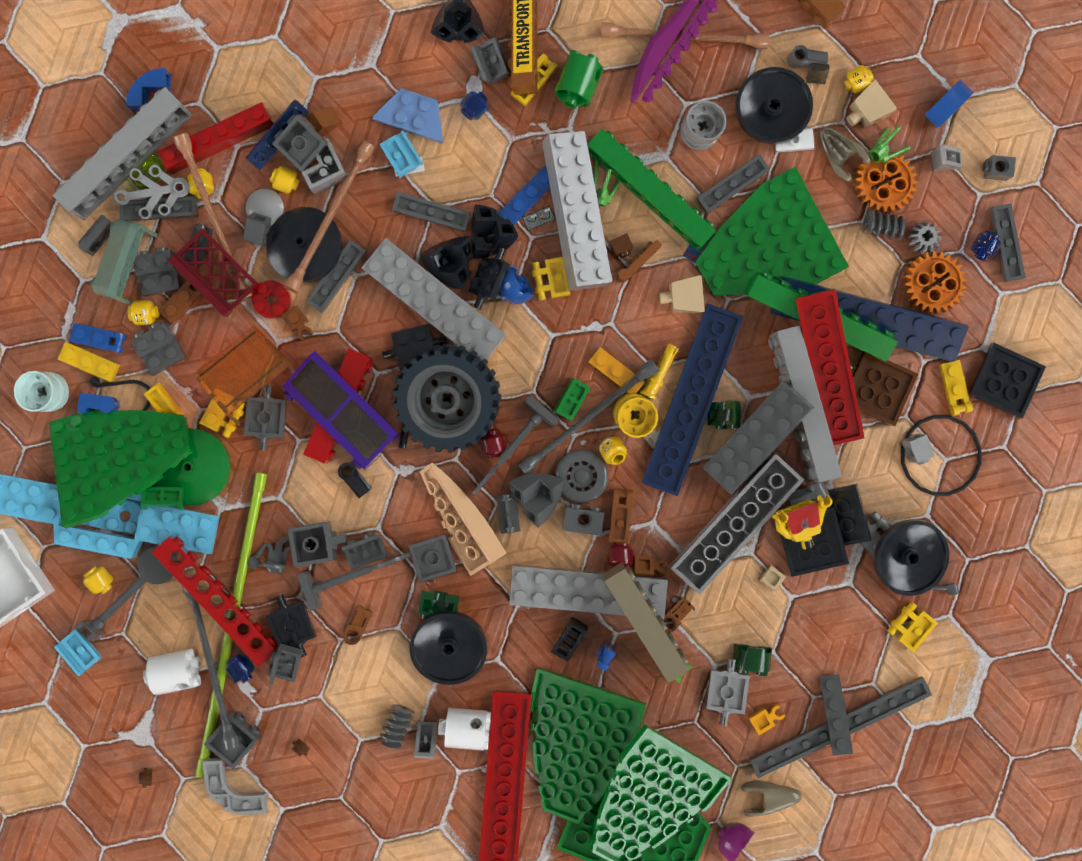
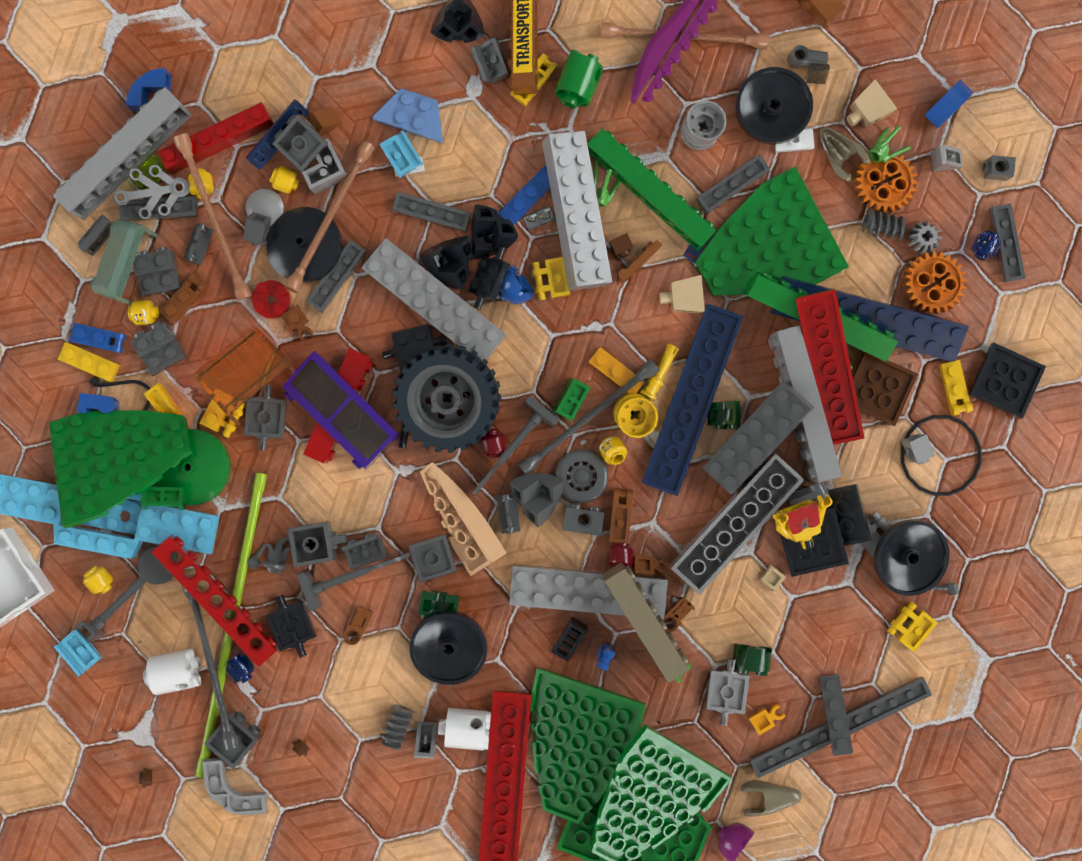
light aqua wheel [14,371,69,412] -> none
dark red fence [168,228,259,317] -> none
dark grey bracket [267,644,303,684] -> none
black piece [338,462,372,498] -> none
clear blue head [460,91,488,121] -> none
yellow head [844,65,874,94] -> none

